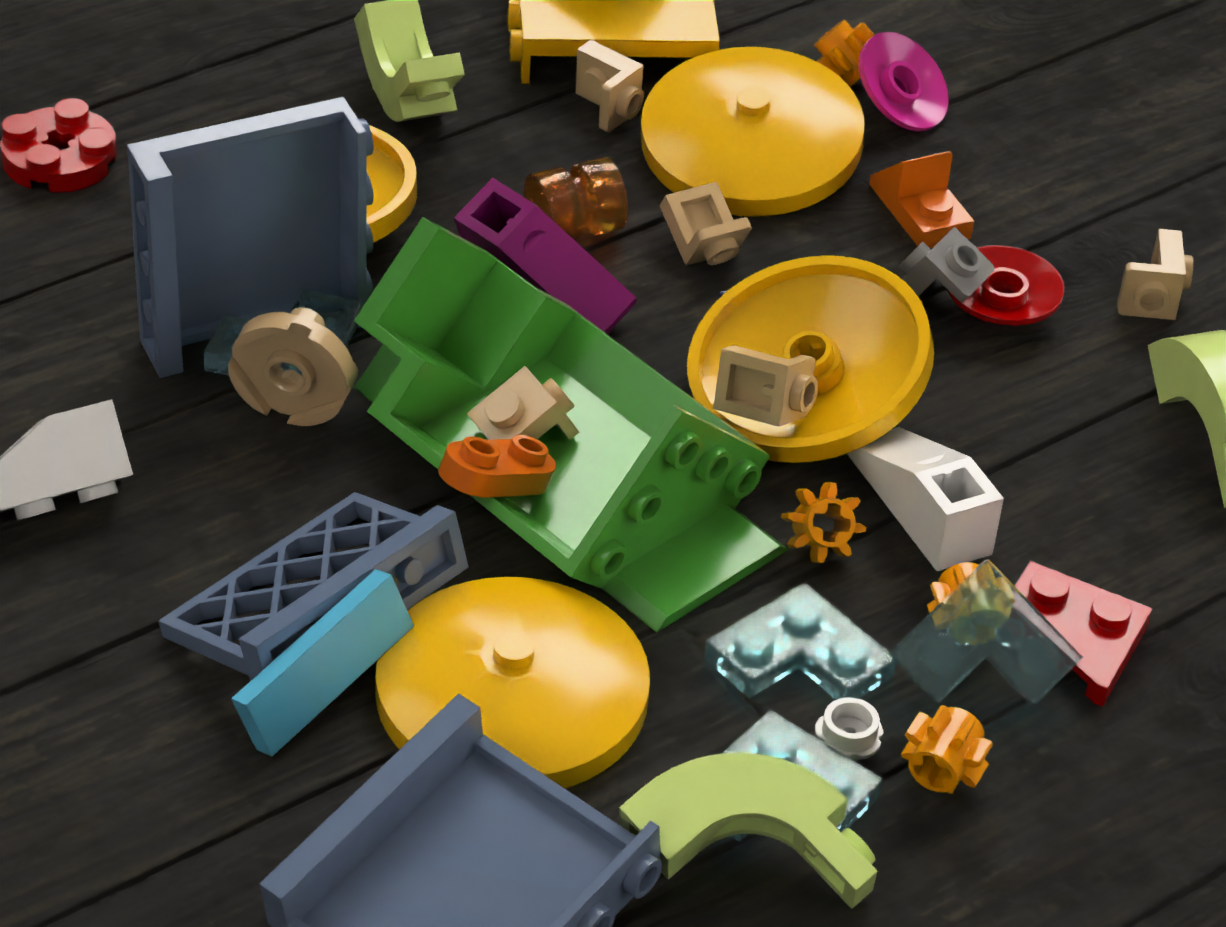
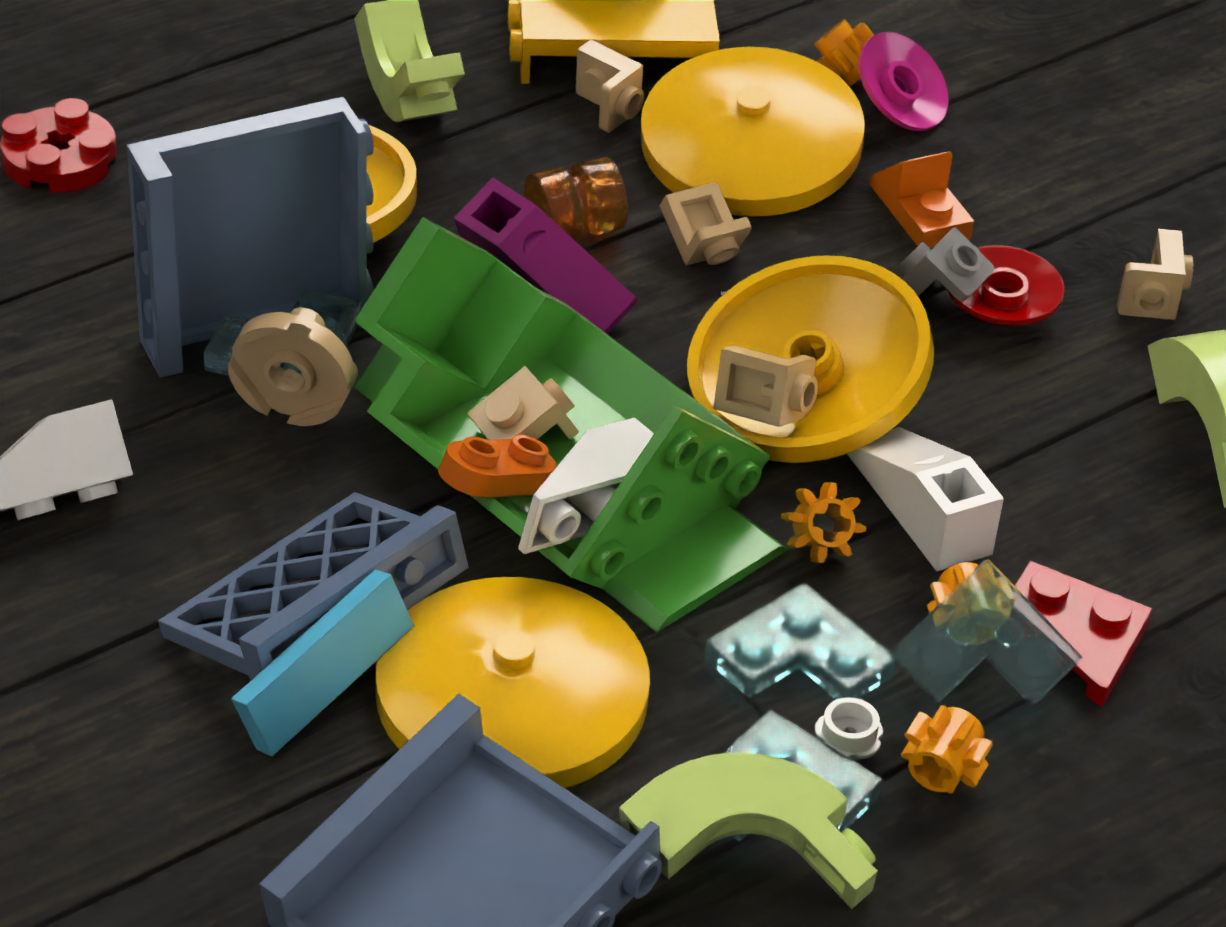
none -> white slope [518,417,654,554]

